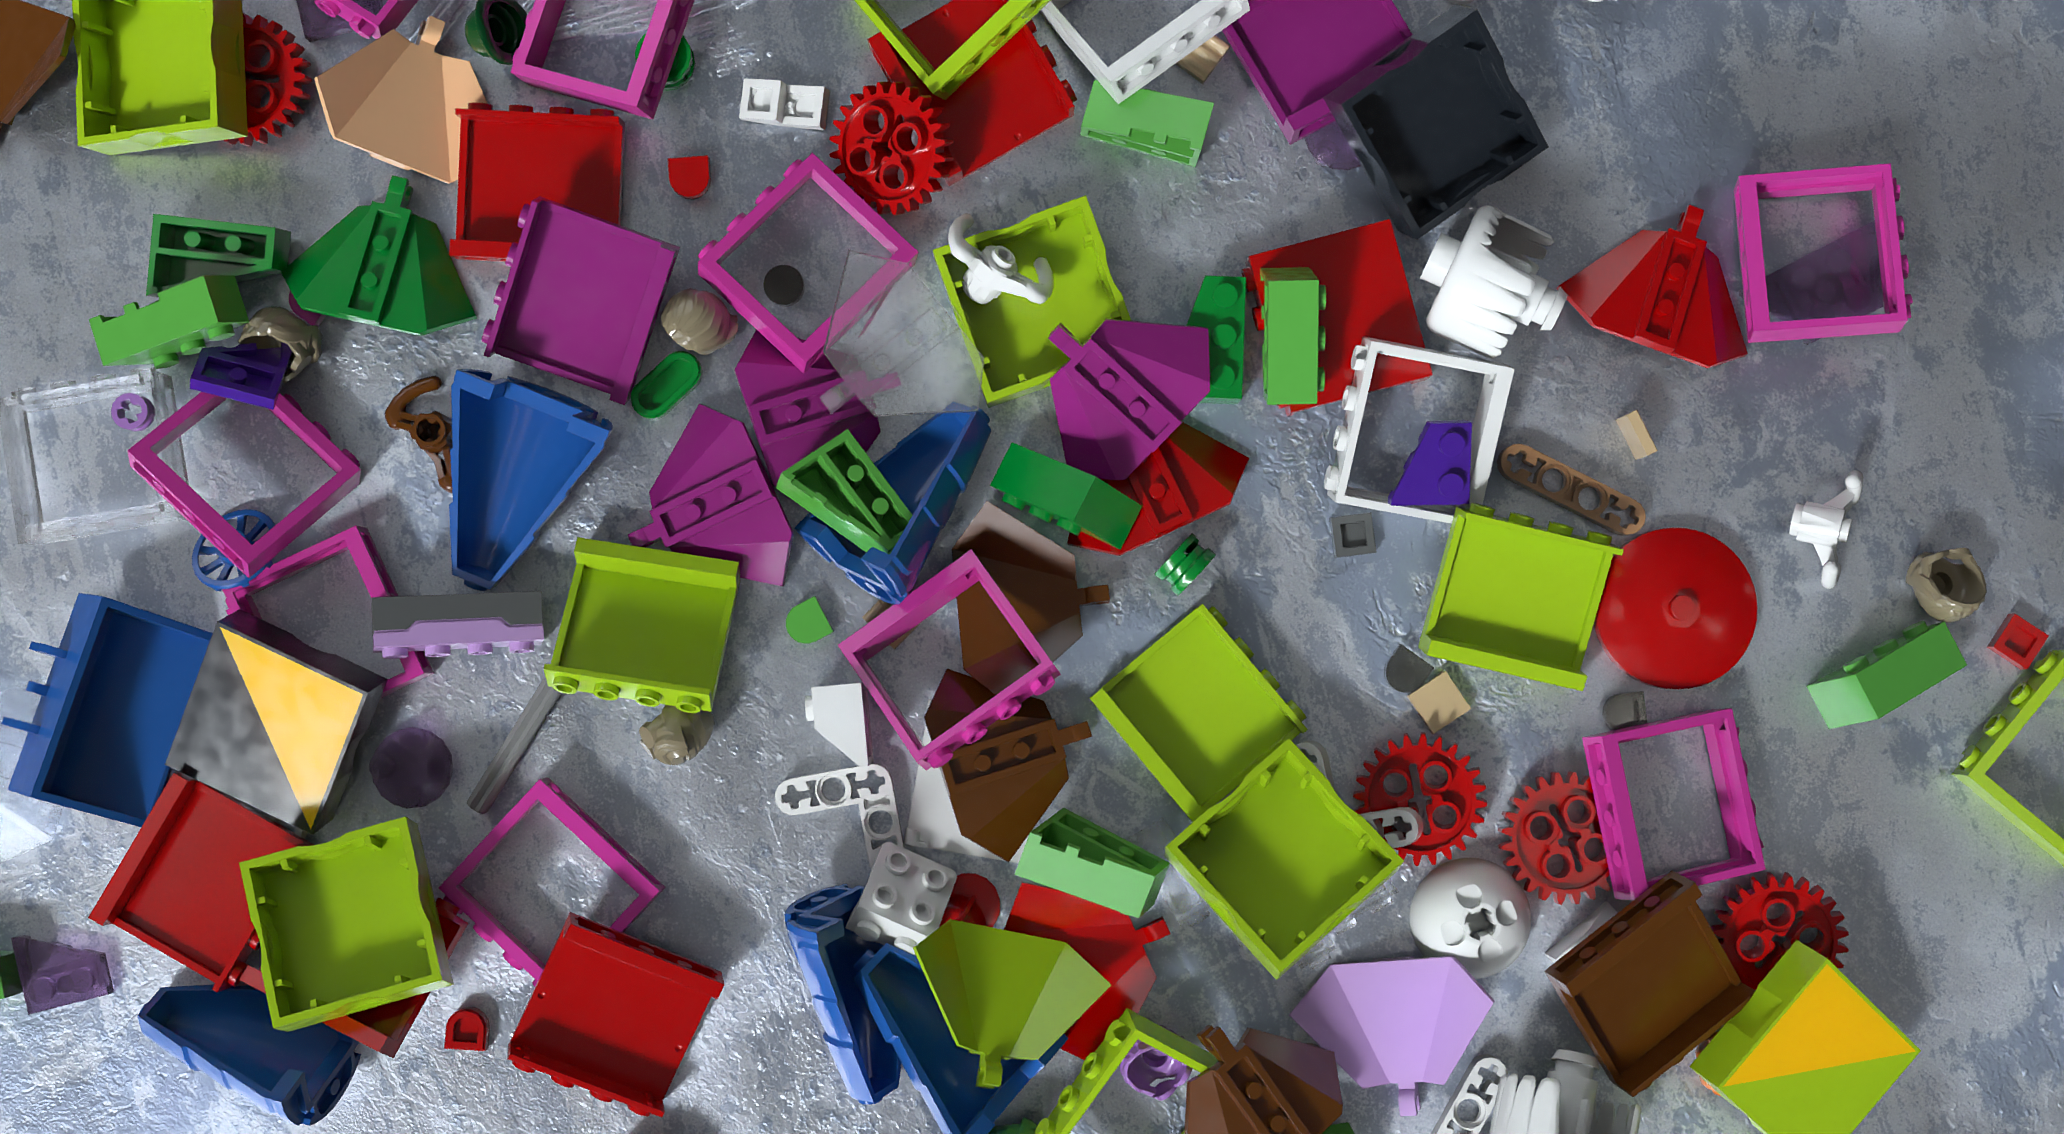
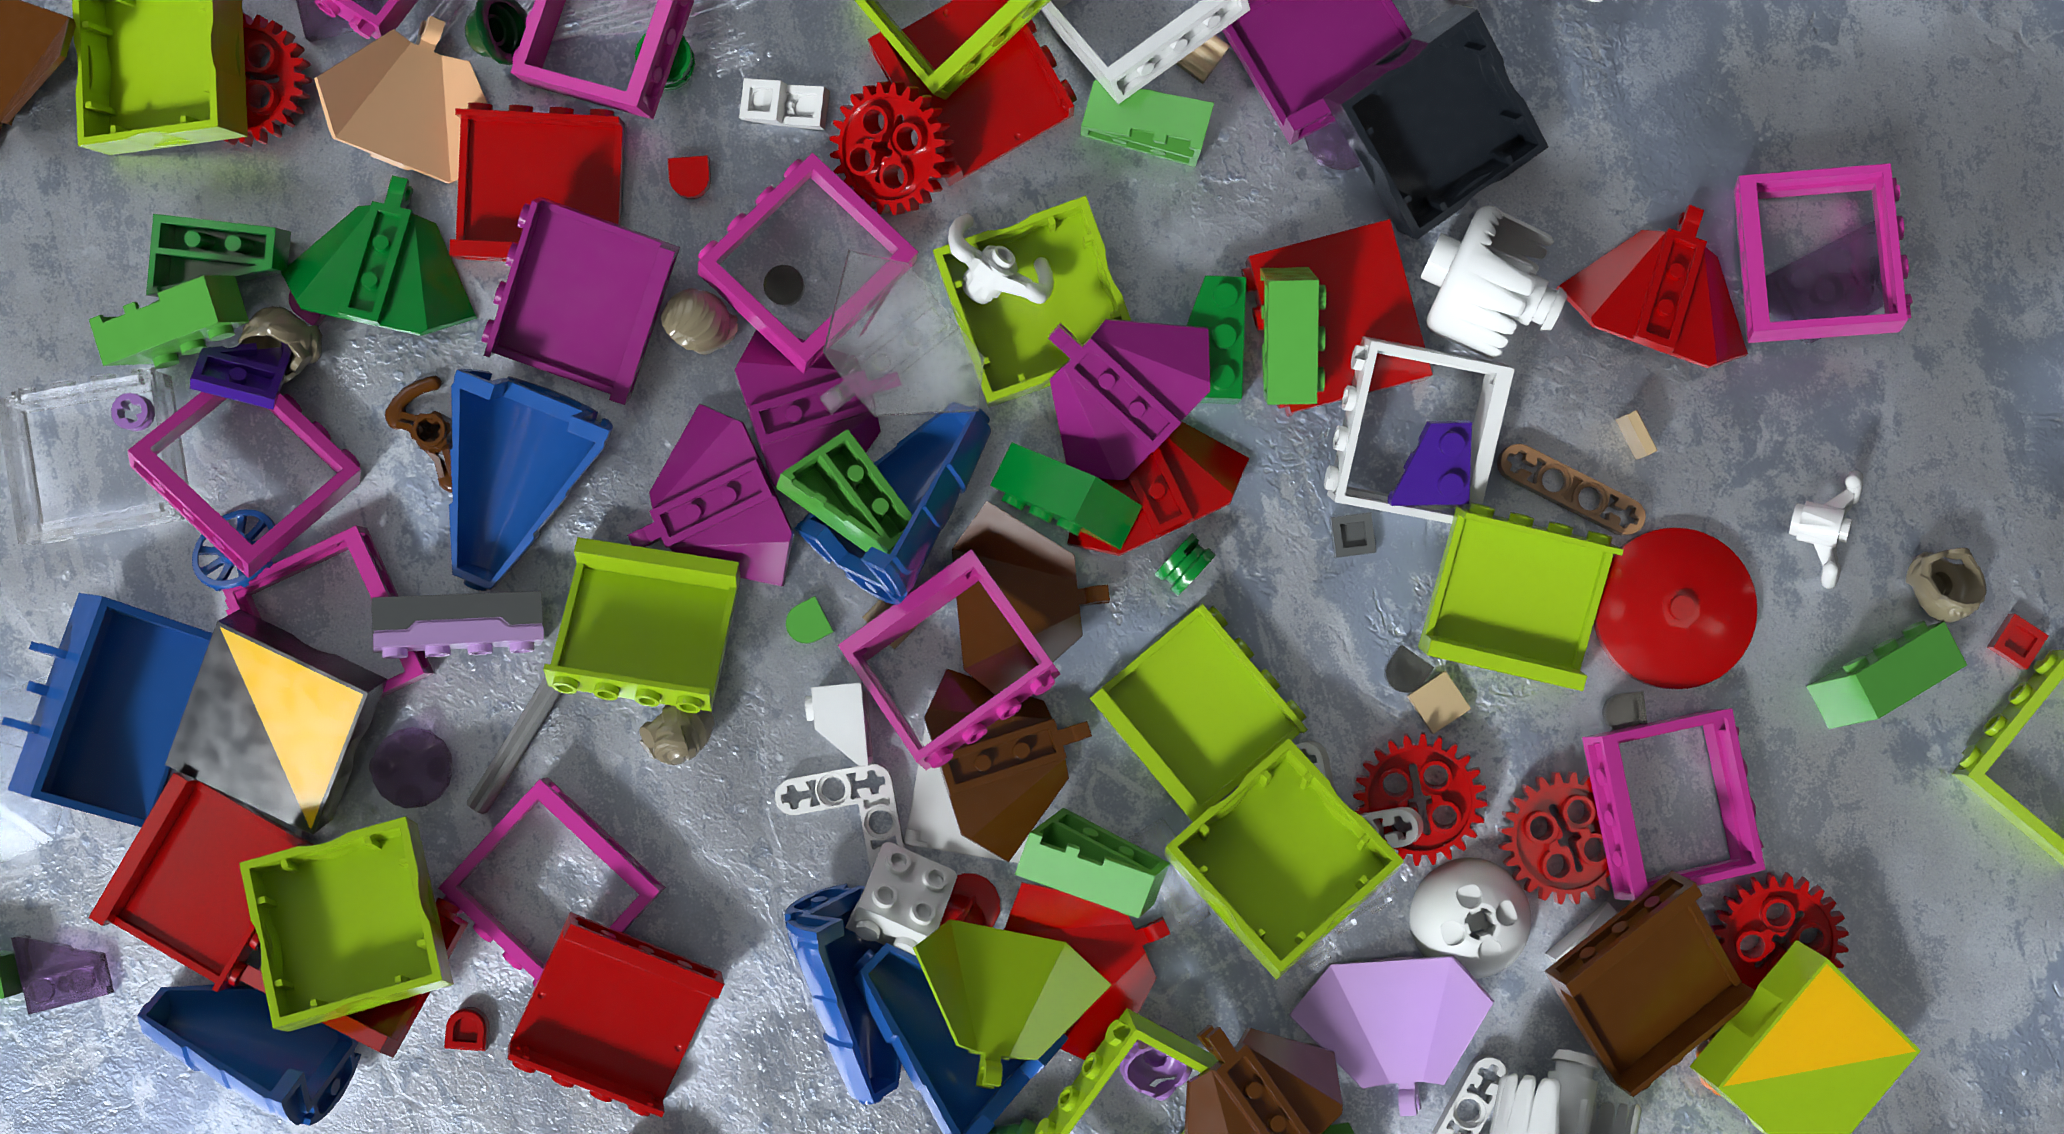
green tile [631,351,703,420] -> none

